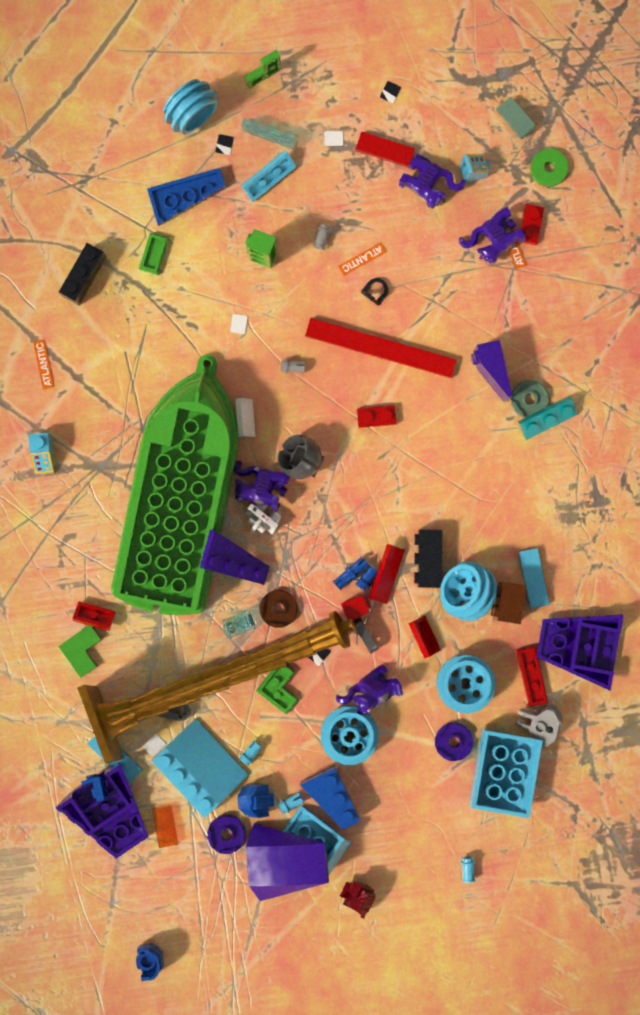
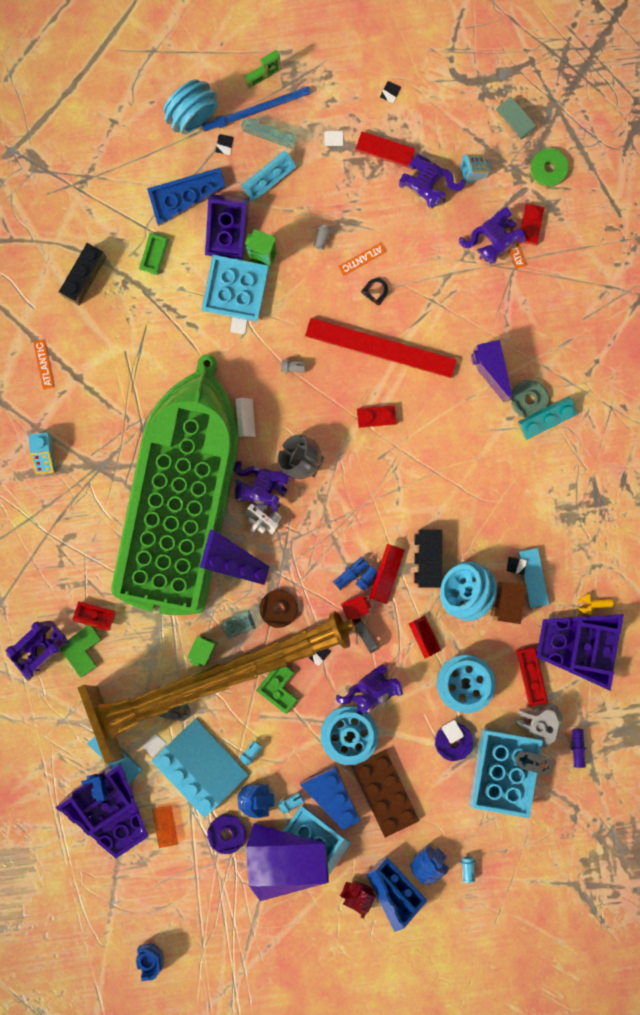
none -> dark purple piece [5,621,70,681]
none -> bright green brick [187,635,217,667]
none -> medium azure plate [201,255,269,322]
none -> blue bar [202,87,311,132]
none -> dark purple slope [205,194,250,260]
none -> reddish brown plate [351,750,420,838]
none -> blue wedge [366,857,428,932]
none -> blue hair [410,844,449,886]
none -> white sticker [442,720,464,744]
none -> black sticker [507,557,527,575]
none -> dark grey beam [515,750,553,775]
none -> dark purple axle [571,728,587,768]
none -> yellow bar [576,594,614,615]

